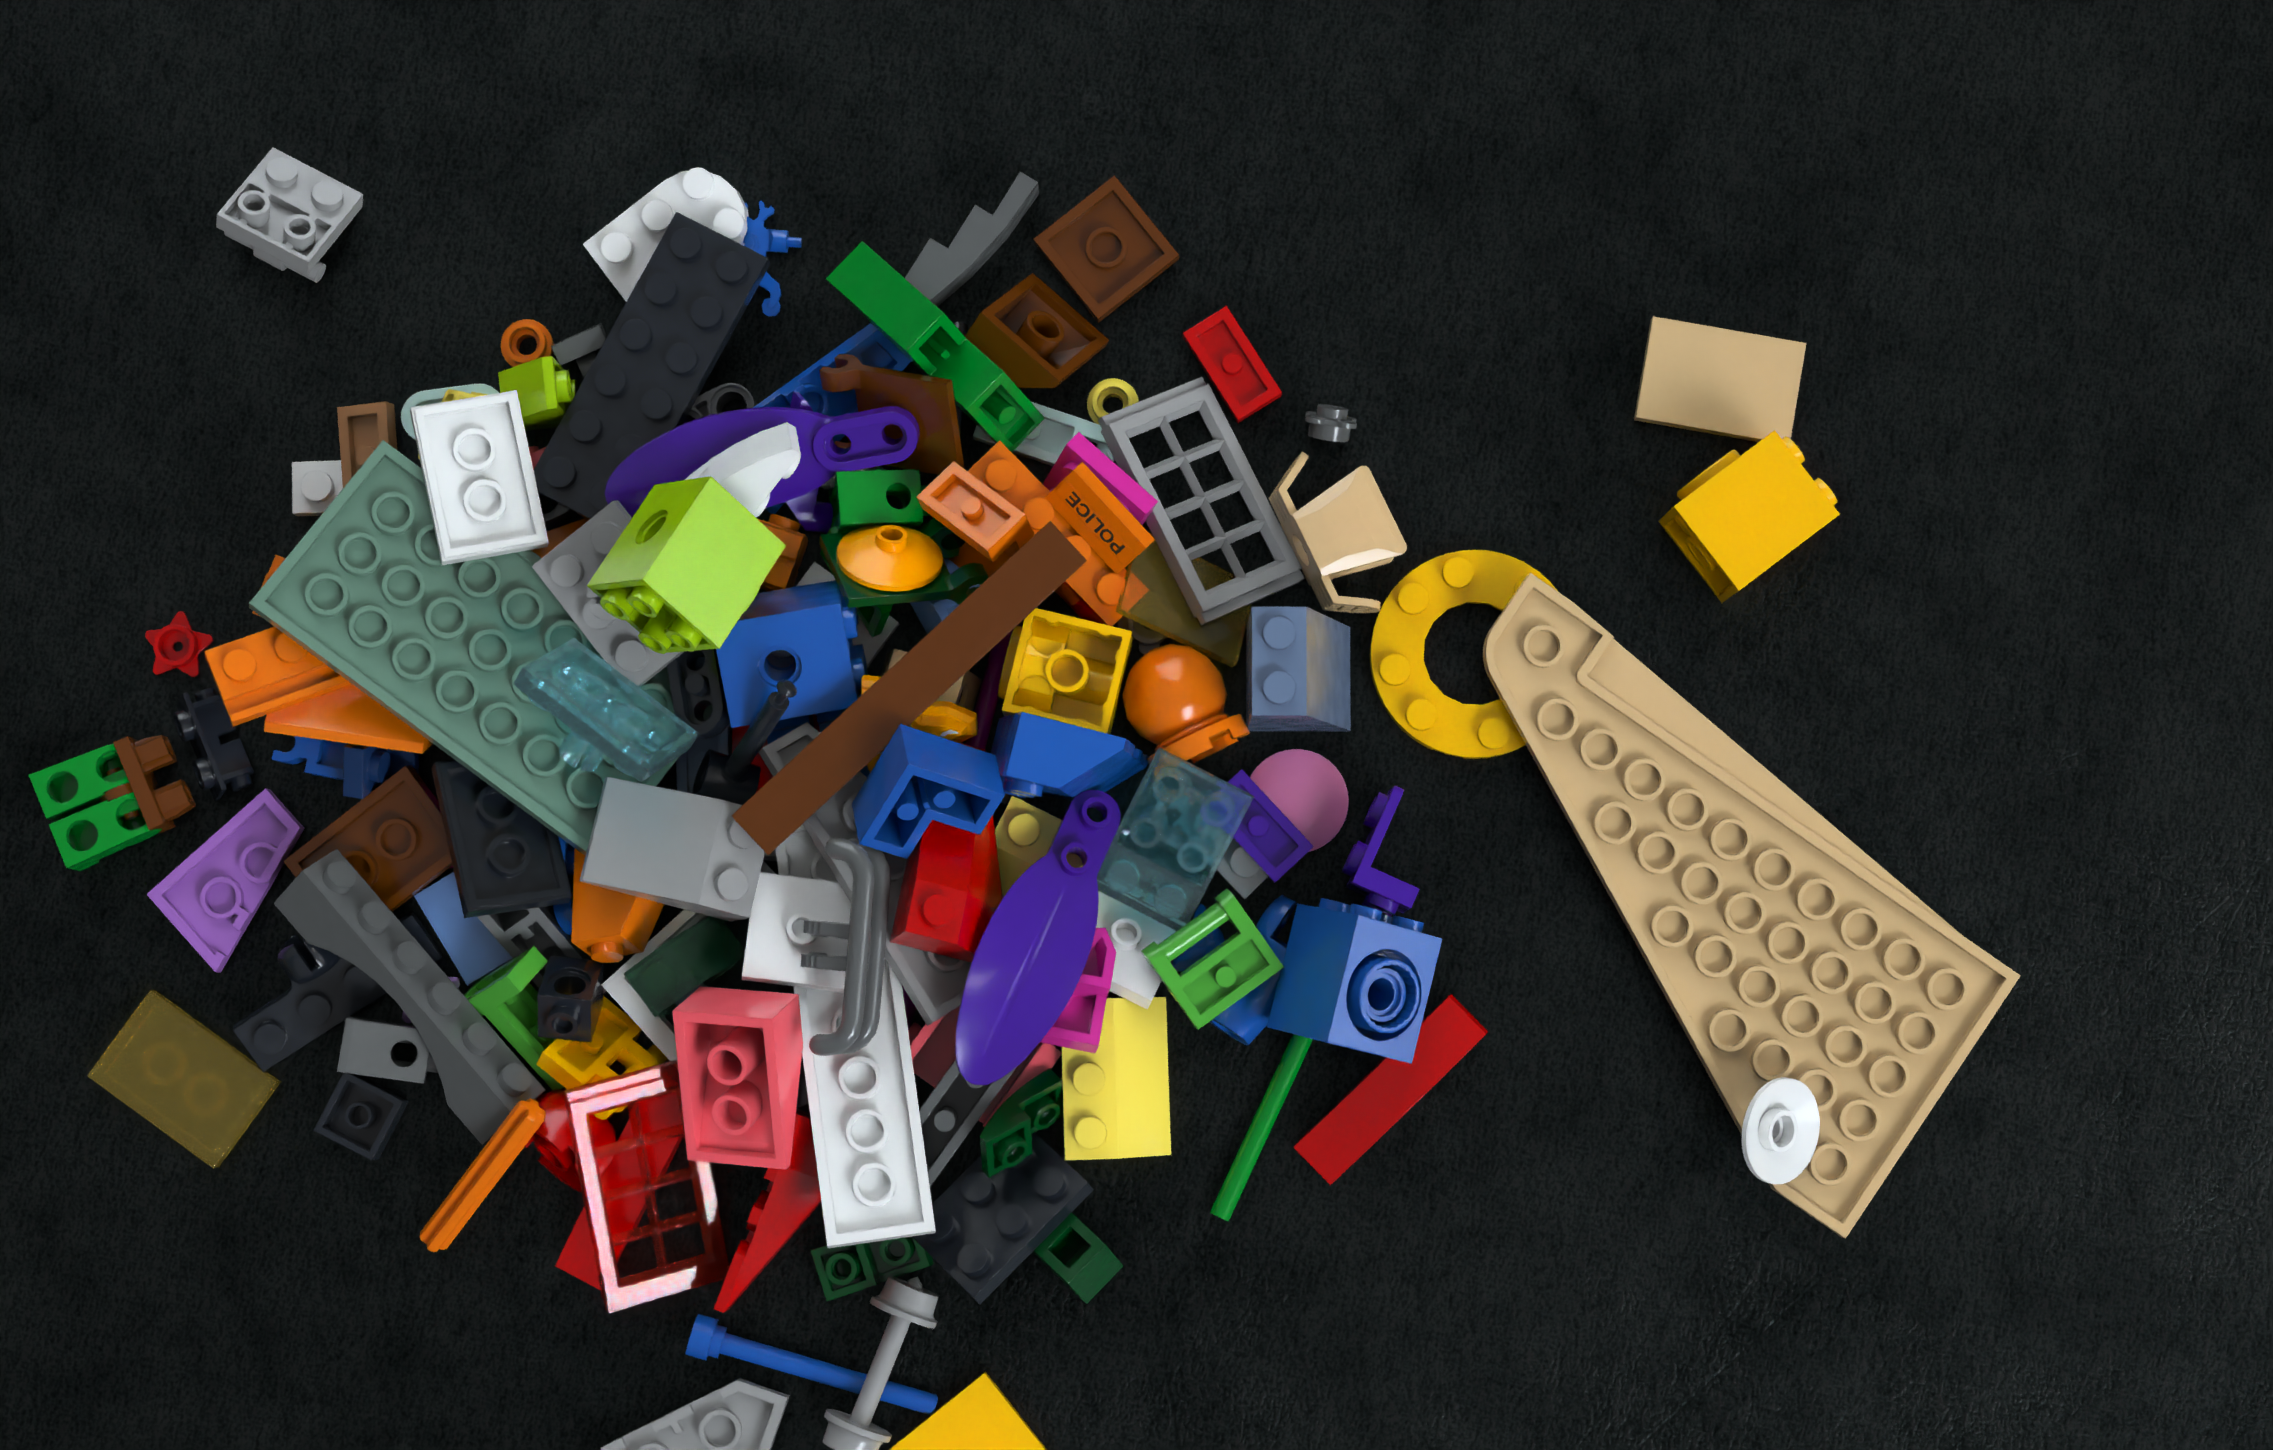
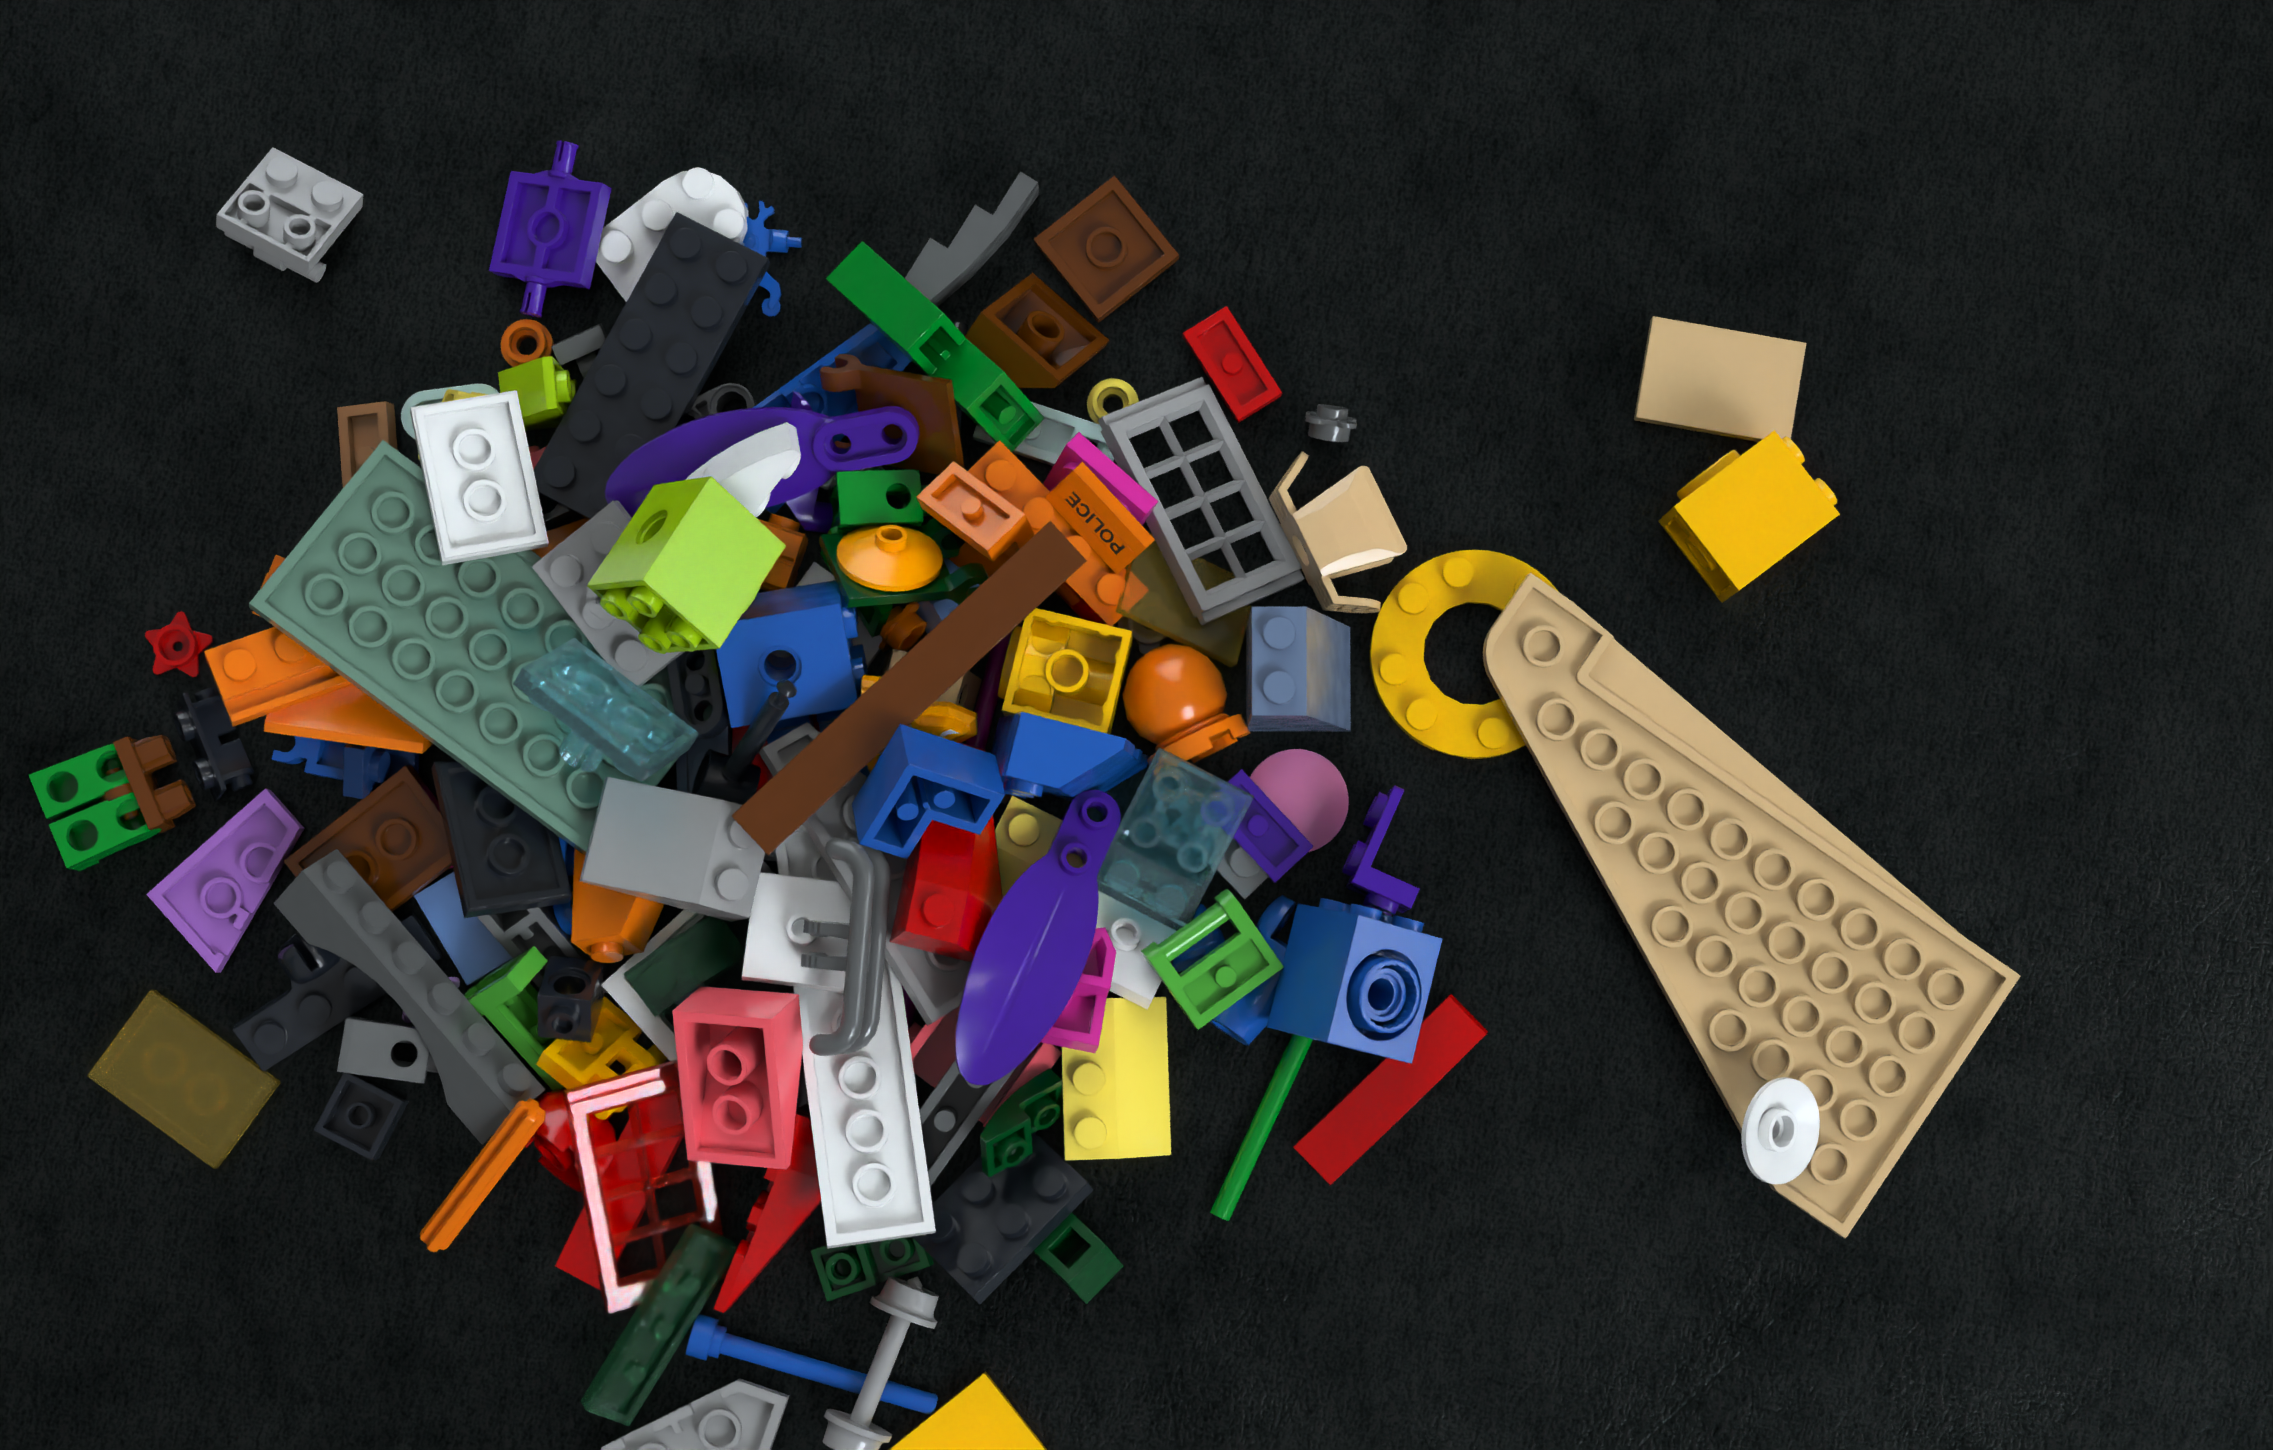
white plate [292,460,343,516] -> none
none -> dark purple plate [489,141,611,318]
none -> clear green tile [581,1223,738,1426]
none -> orange plate [879,602,927,652]

